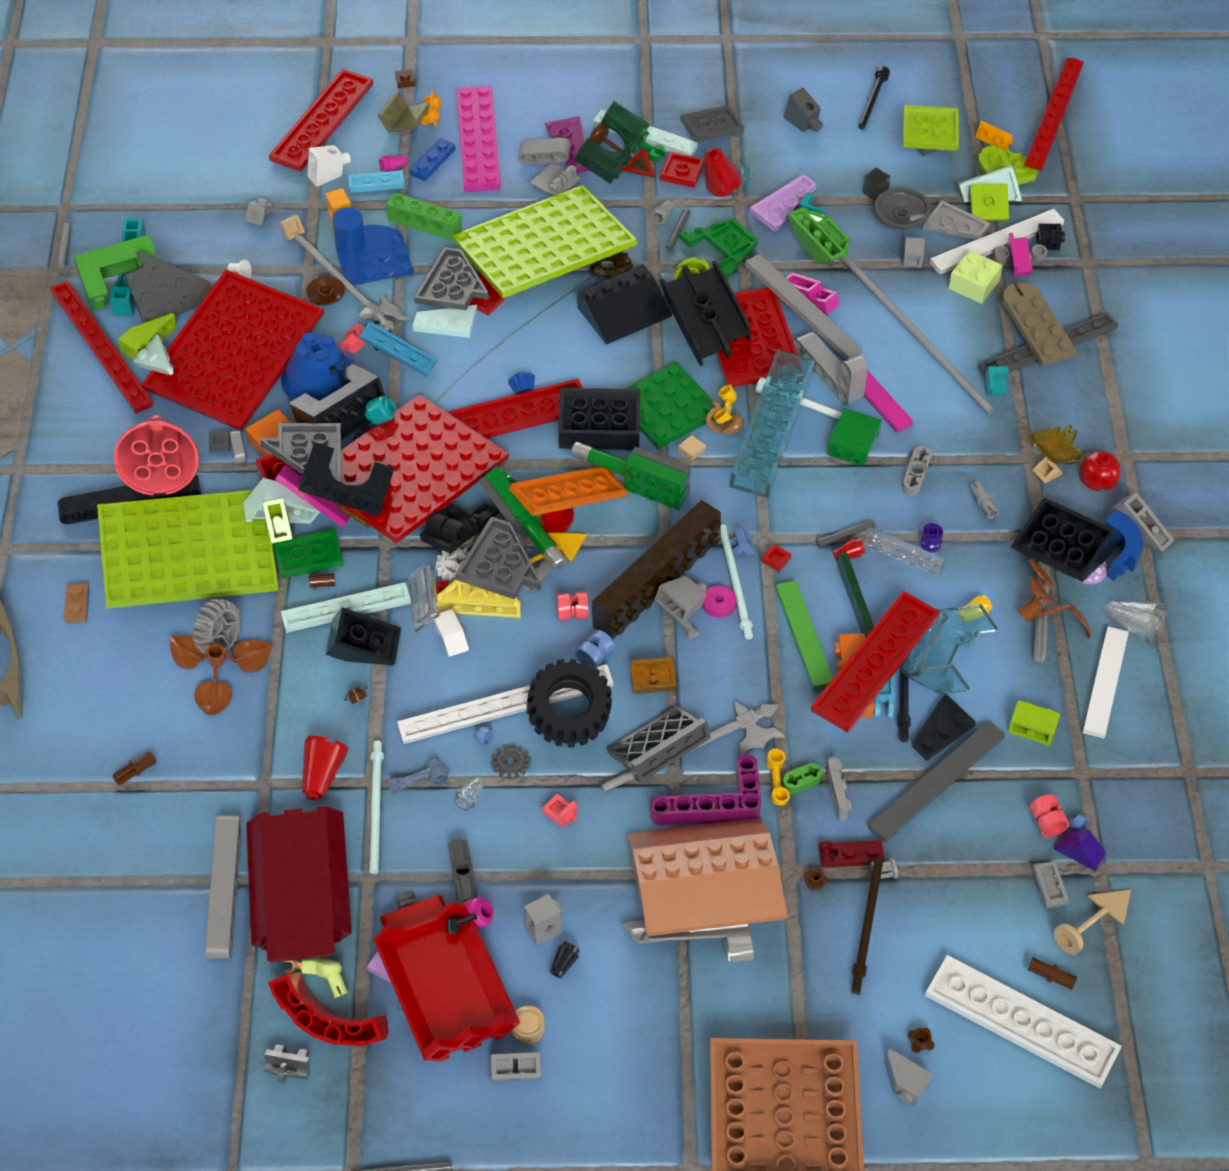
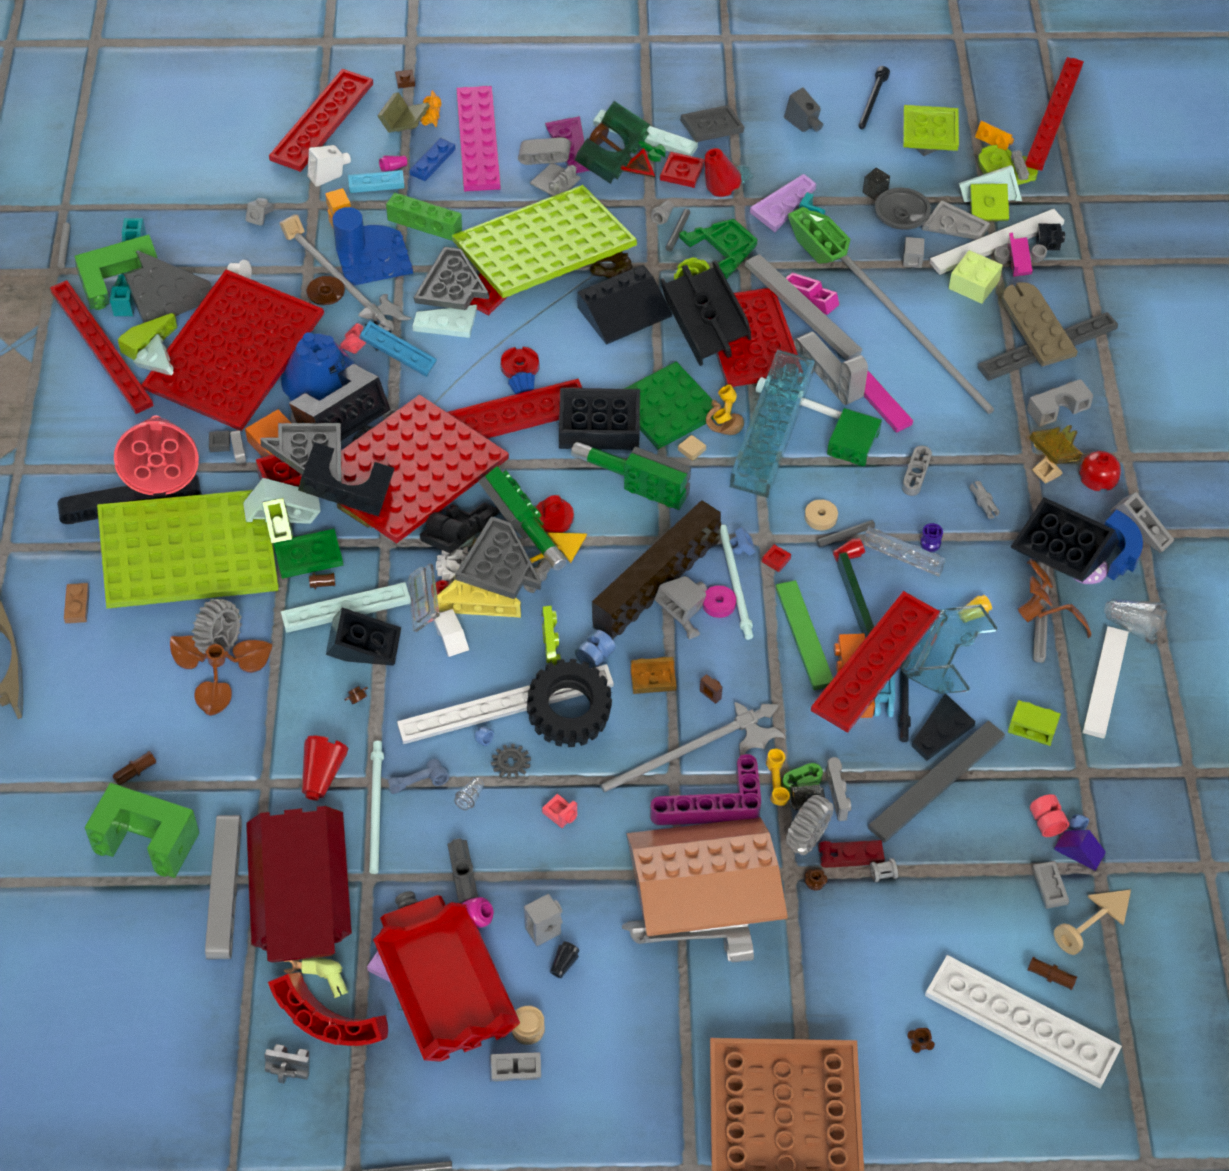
dark pink tile [275,465,352,527] -> none
teal head [365,396,396,425] -> none
black hand [446,914,477,934] -> none
orange tile [509,467,628,516] -> none
coral wheel [557,592,588,621] -> none
dark grey fence [607,705,711,783] -> none
dark brown bar [851,859,883,995] -> none
light grey slope [885,1049,932,1107] -> none
teal panel [985,366,1009,395] -> none
none -> bright green piece [84,783,199,878]
none -> red plate [500,347,540,379]
none -> lime plate [541,606,561,665]
none -> reddish brown plate [700,674,723,704]
none -> light grey gear [786,795,834,855]
none -> clear smoke brick [789,782,825,810]
none -> tan piece [805,500,838,530]
none -> light grey axle [1011,150,1029,180]
none -> light grey arch [1027,379,1094,427]

